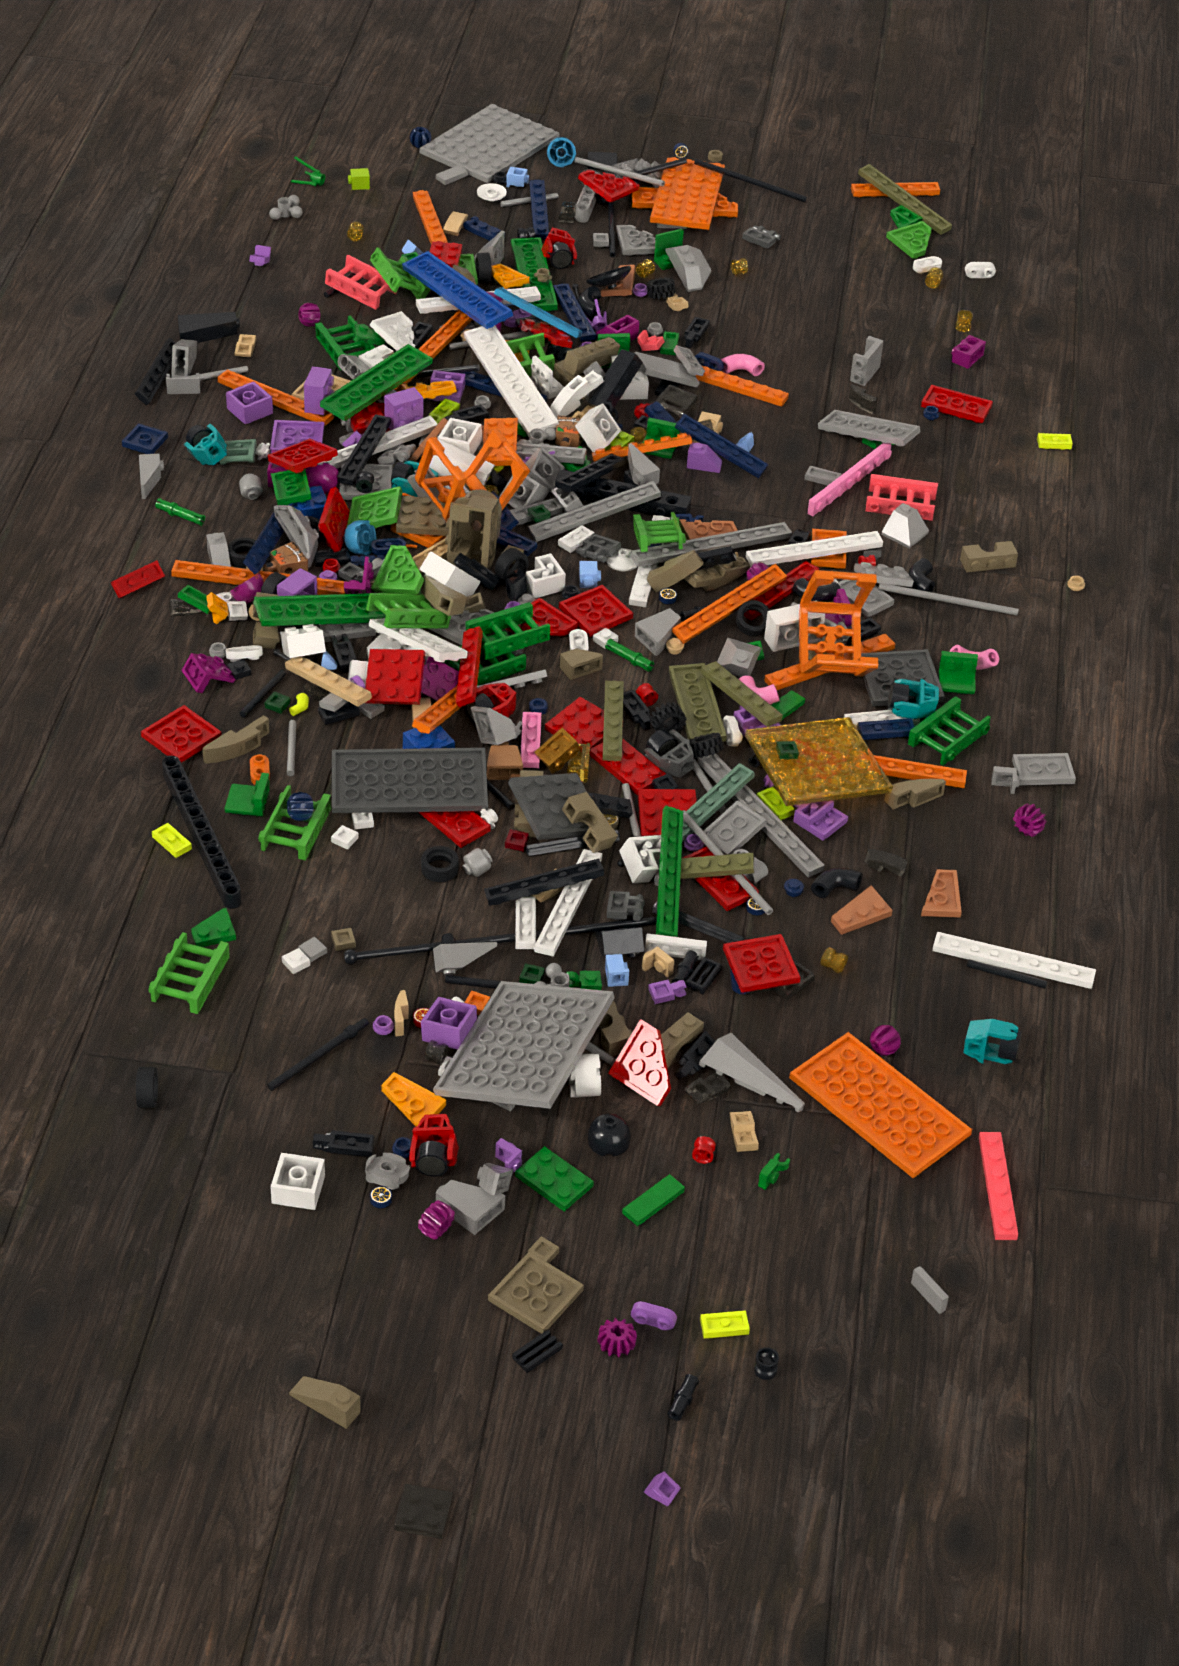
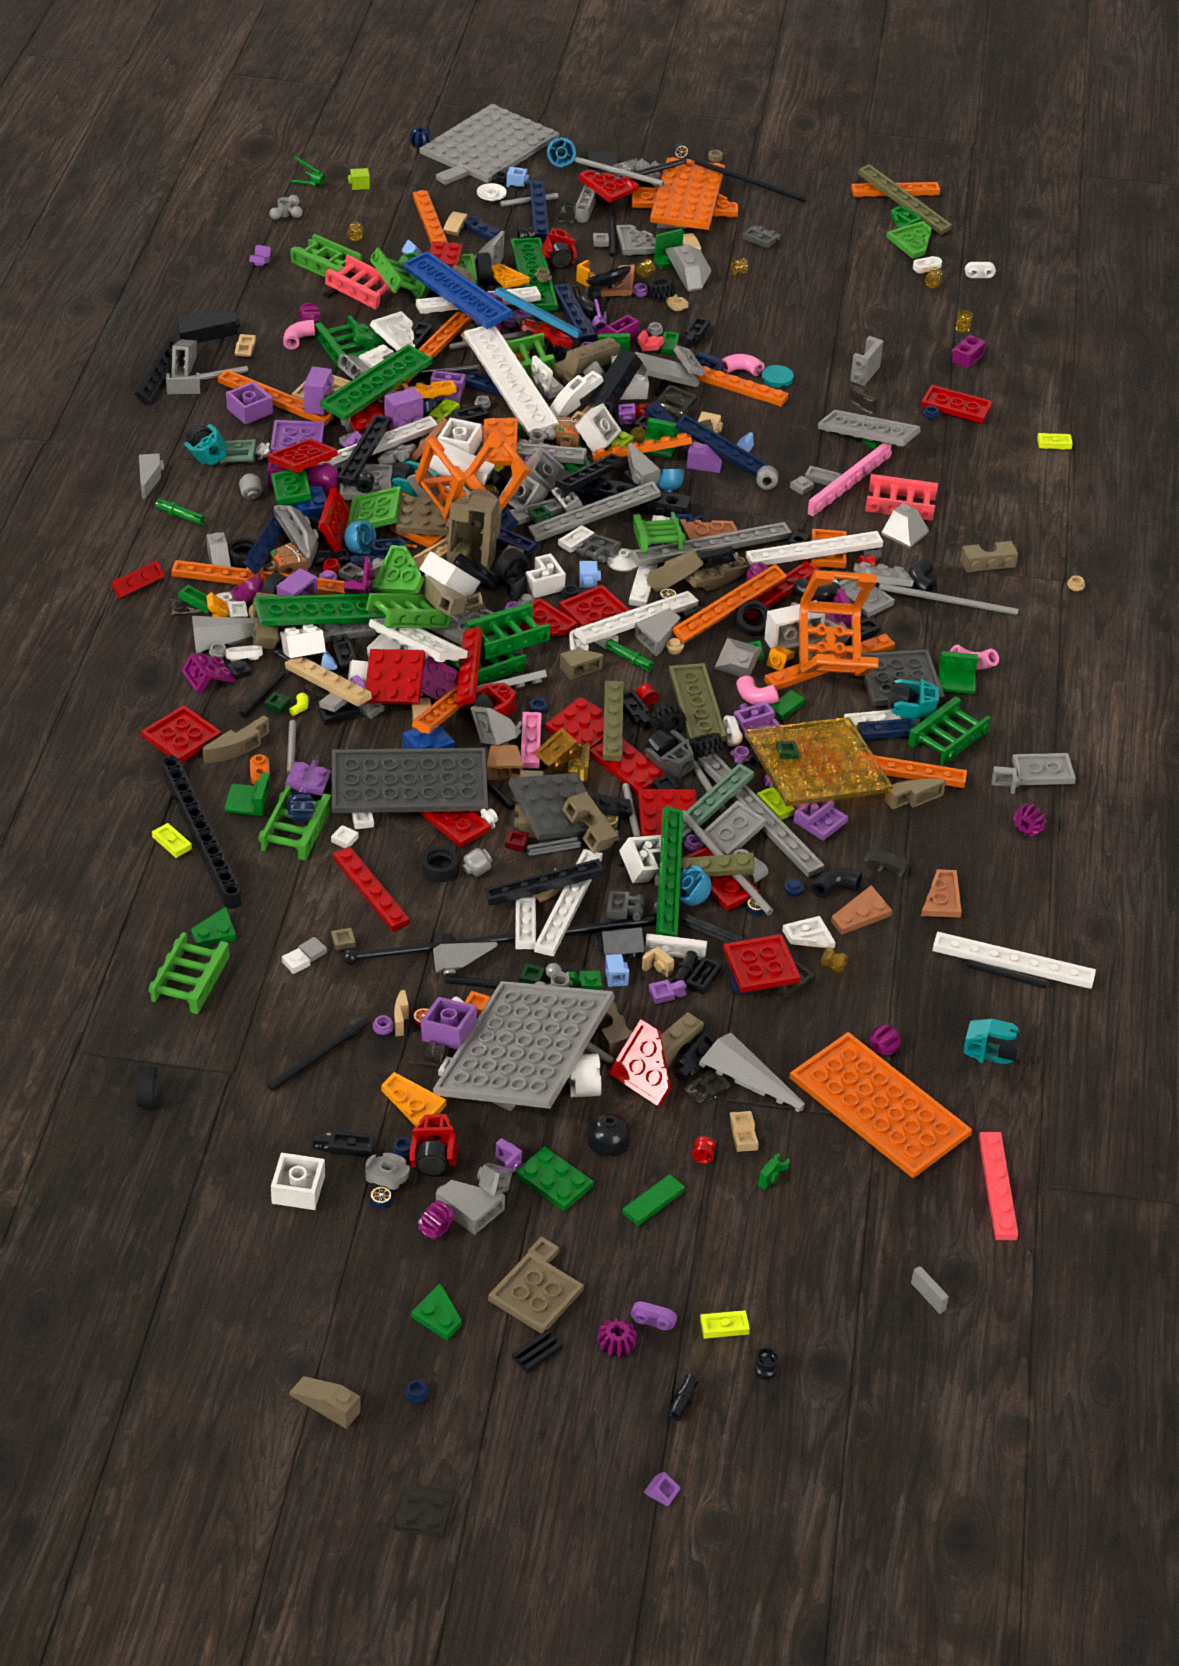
dark blue plate [122,423,168,454] -> none
olive plate [701,661,783,727] -> none
none -> light grey wedge [192,616,284,654]
none -> bright pink cylinder [283,320,315,350]
none -> medium lavender plate [285,760,332,796]
none -> bright green fence [291,234,362,277]
none -> red plate [333,846,410,932]
none -> dark blue plate [405,1380,428,1403]
none -> green wing [411,1284,462,1340]
none -> dark blue plate [423,398,439,413]
none -> white plate [574,591,699,645]
none -> light orange panel [576,260,595,287]
none -> medium lavender bracket [618,403,636,425]
none -> dark azure cylinder [656,469,684,492]
none -> dark azure cylinder [679,865,712,906]
none -> tan slope [683,233,701,250]
none -> medium lavender plate [730,746,751,764]
none -> light grey head [756,465,778,490]
none -> teal tile [761,365,794,388]
none -> light orange bracket [766,646,795,670]
none -> white wing [782,916,836,949]
none -> light grey plate [790,476,814,495]

